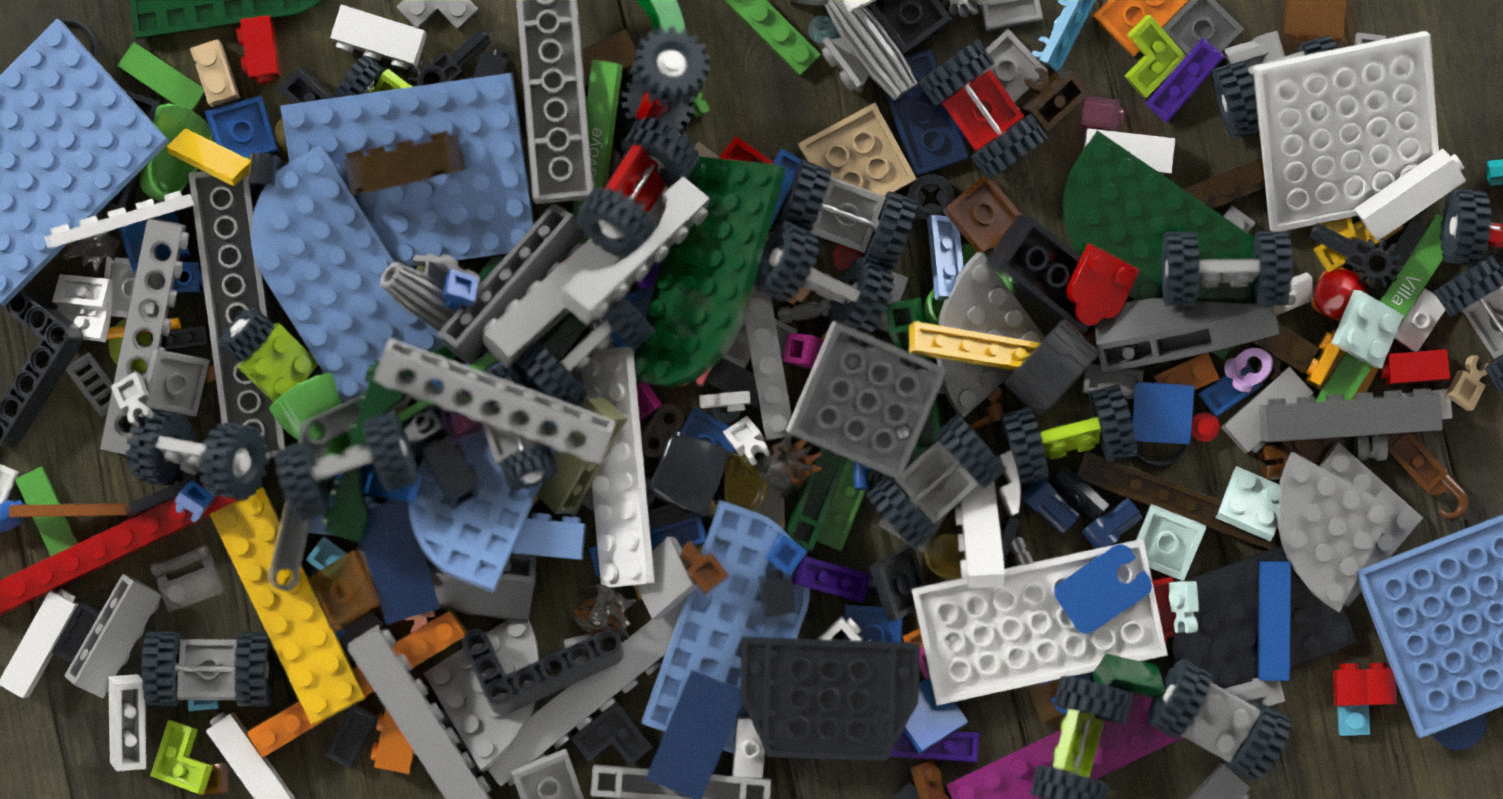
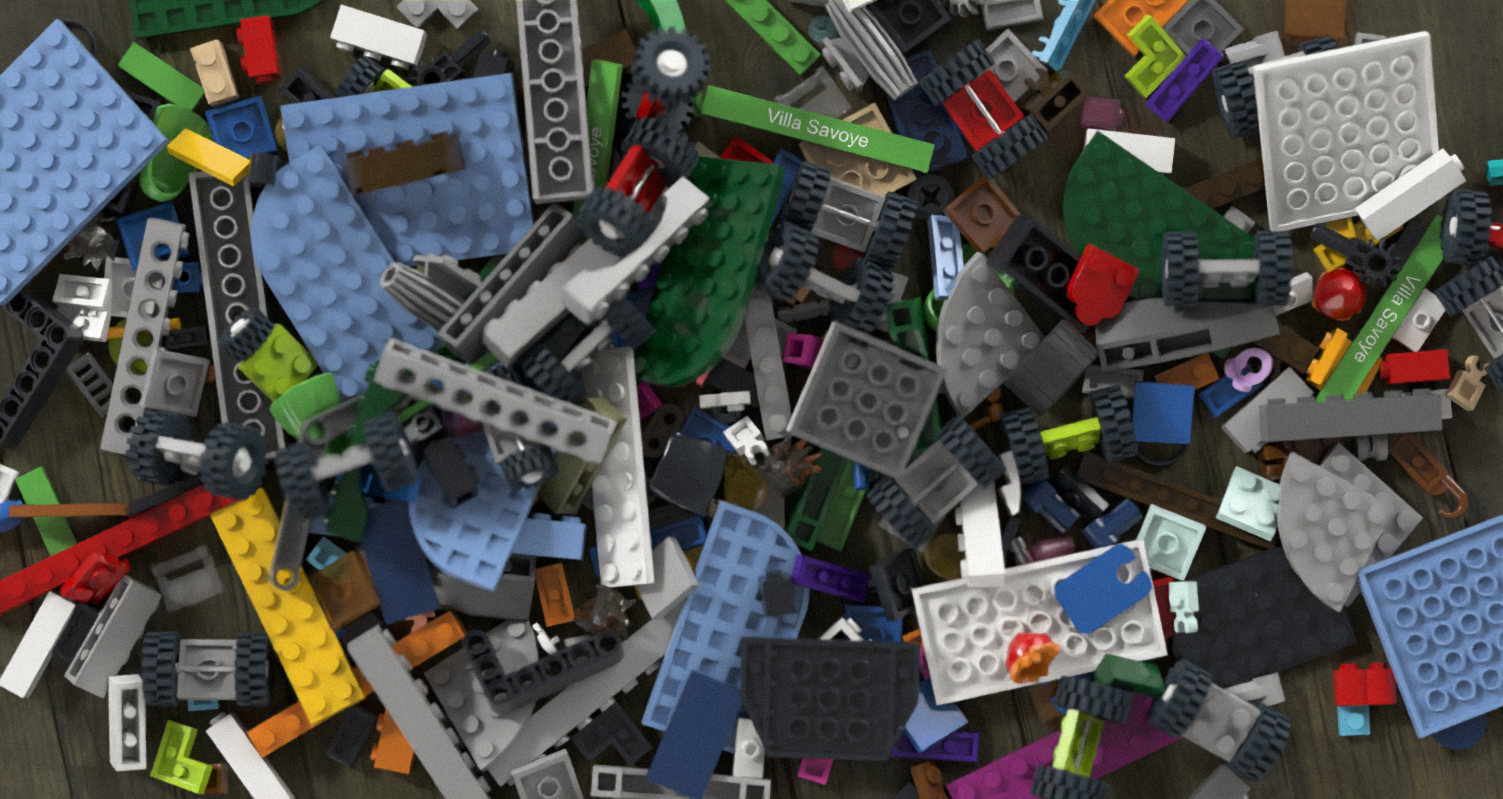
white plate [44,191,194,248] -> none
plate [111,371,153,427] -> none
blue tile [175,480,216,523] -> none
tile [443,269,478,311] -> none
reddish brown plate [680,541,729,596] -> none
blue tile [764,533,807,575] -> none
yellow plate [909,322,1041,371] -> none
red plate [1191,412,1220,442] -> none
blue tile [1258,561,1291,681] -> none
light aqua plate [1331,290,1404,368] -> none
none -> red plate [60,552,131,605]
none -> white piece [532,623,560,655]
none -> orange plate [535,563,576,627]
none -> bright green tile [701,85,935,174]
none -> clear plate [774,66,852,119]
none -> dark pink plate [797,758,833,785]
none -> orange hair [1005,632,1060,684]
none -> clear pink cone [1029,535,1076,562]

